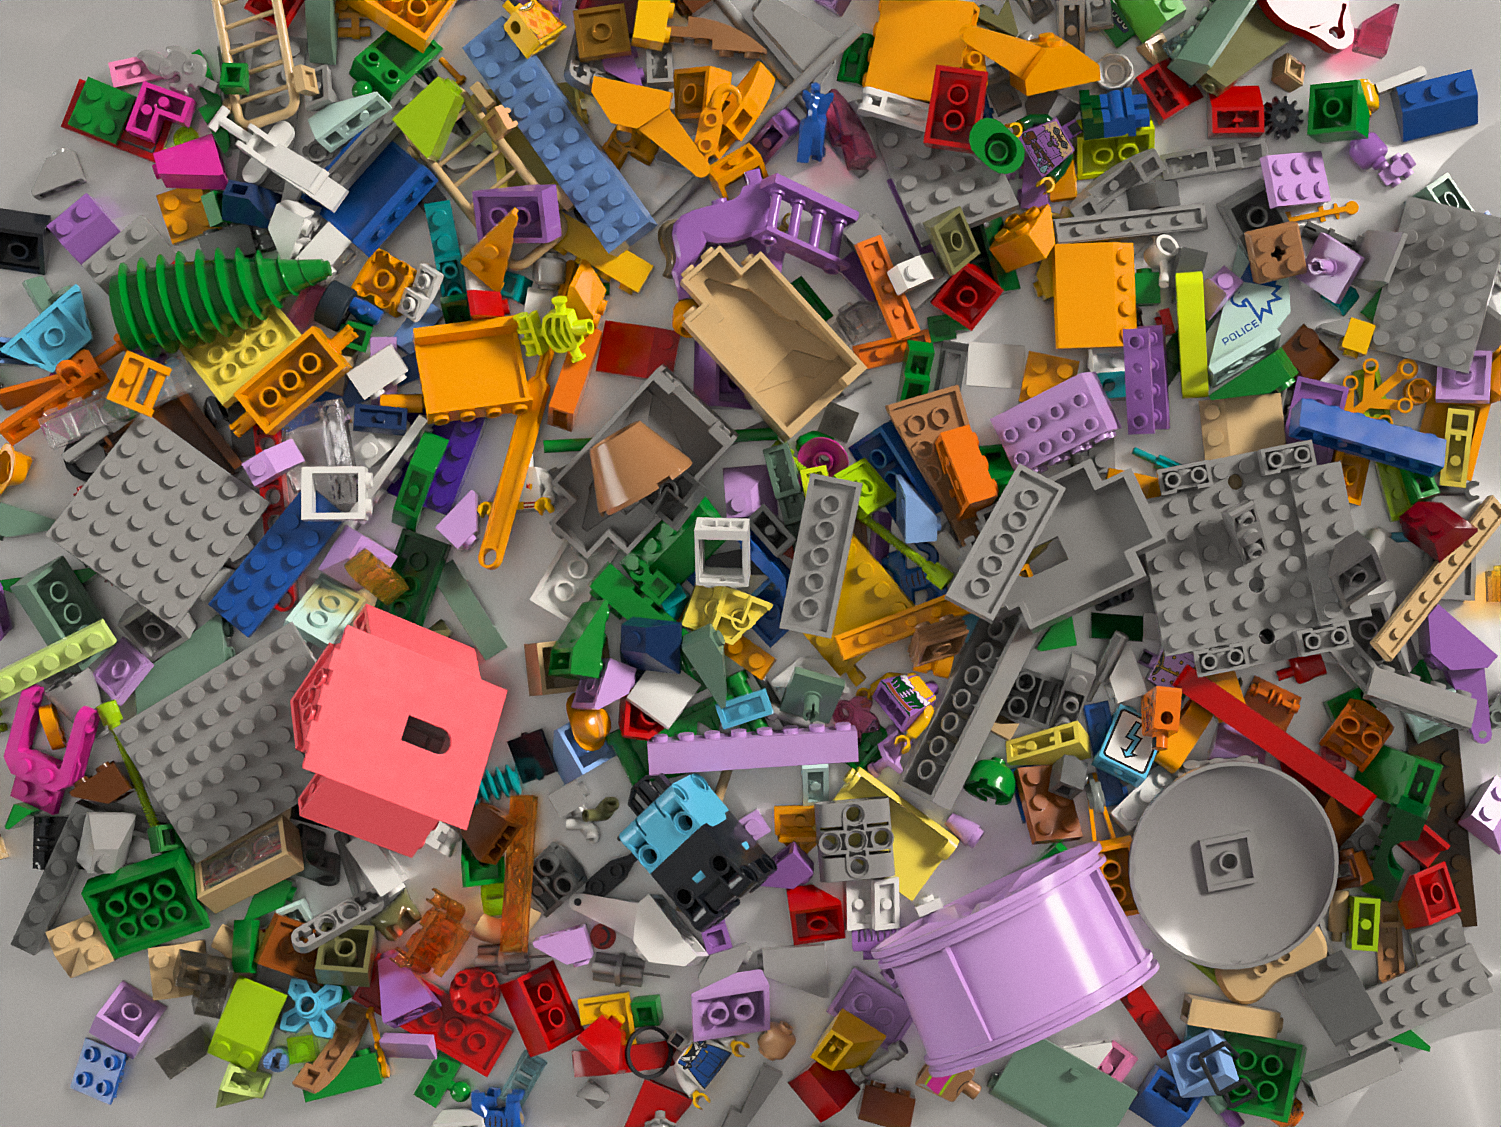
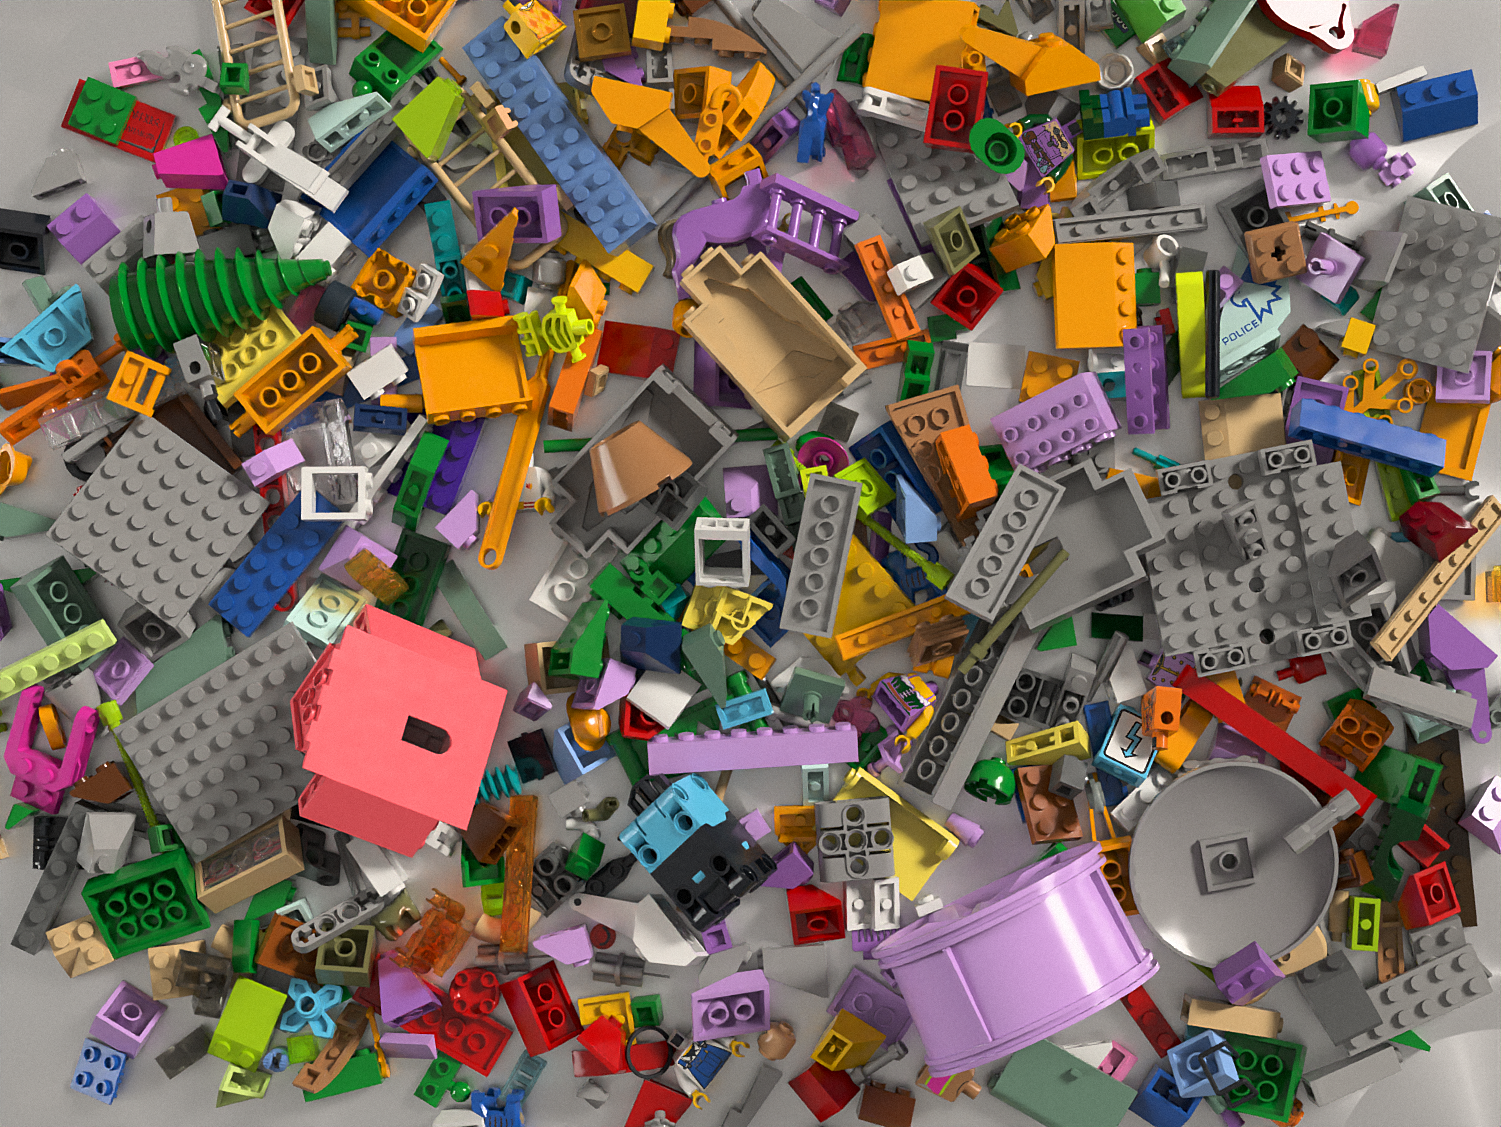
dark pink brick [125,81,198,144] -> none
light yellow slope [1439,404,1475,488] -> none
none -> light grey torso [143,197,199,259]
none -> light grey torso [173,334,225,400]
none -> lavender slope [513,682,552,721]
none -> green brick [564,832,606,881]
none -> tan tile [584,364,609,397]
none -> olive bar [957,548,1070,675]
none -> lavender slope [1005,160,1030,192]
none -> black axle [1205,270,1220,399]
none -> medium lavender slope [1212,941,1286,1006]
none -> light grey axle [1282,788,1361,855]

